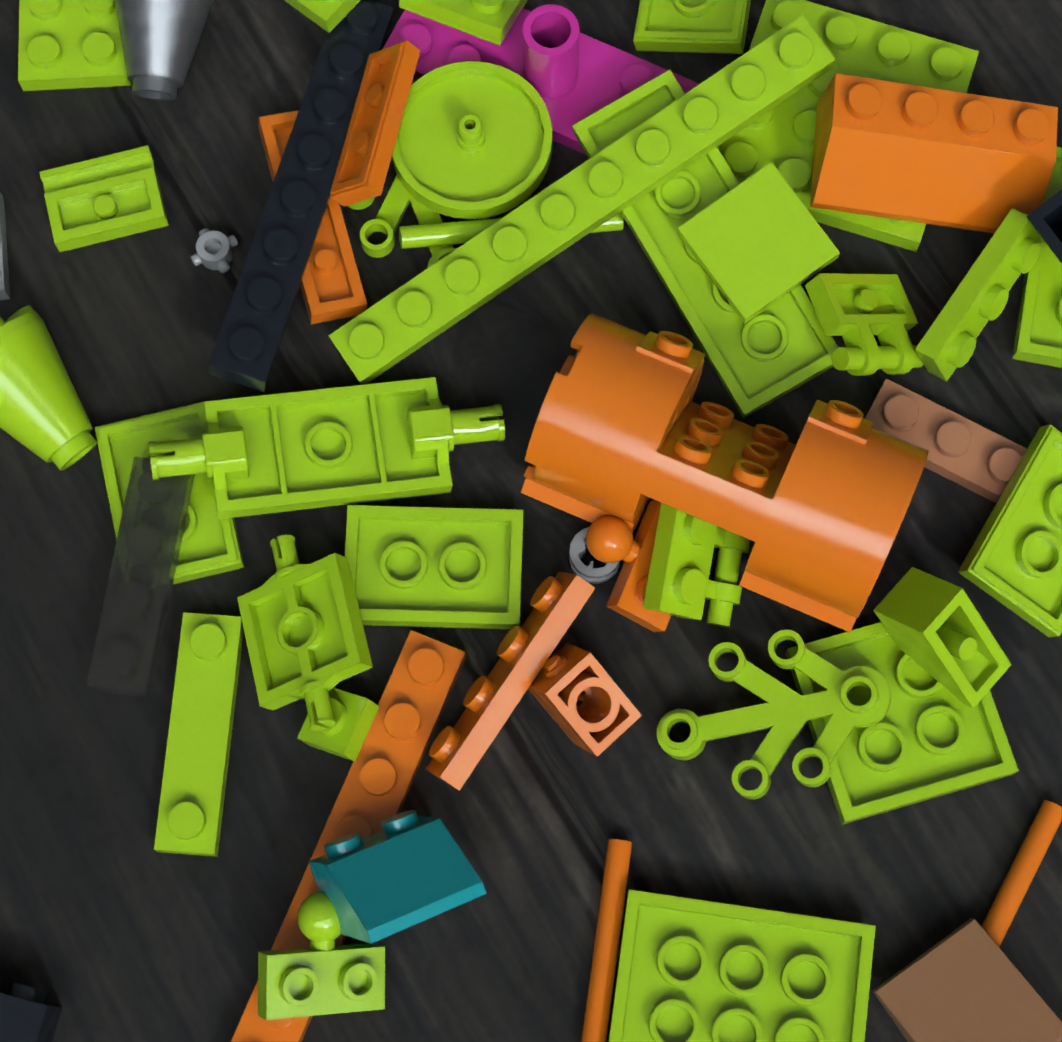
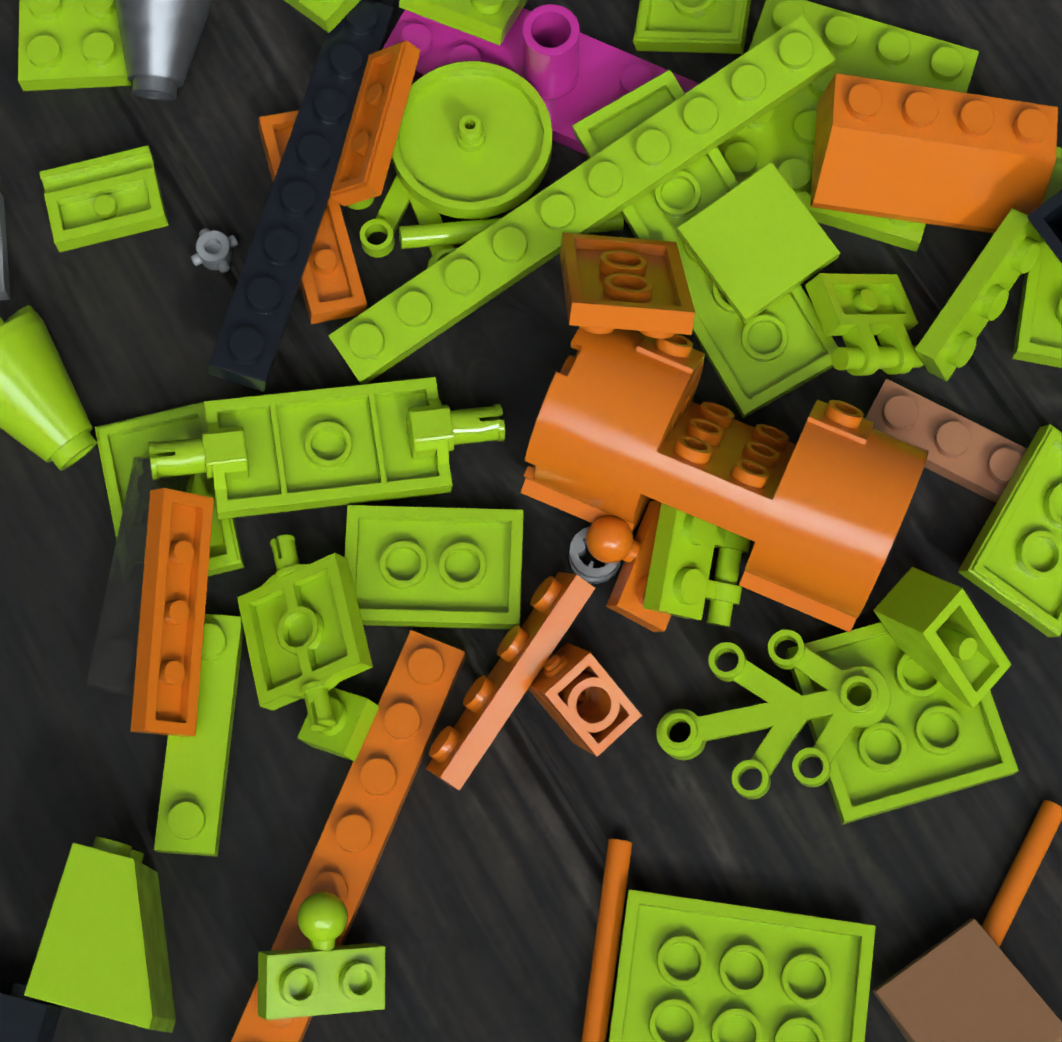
teal slope [309,810,487,944] -> none
none -> lime slope [24,837,176,1033]
none -> orange plate [130,488,214,737]
none -> orange plate [560,232,695,339]

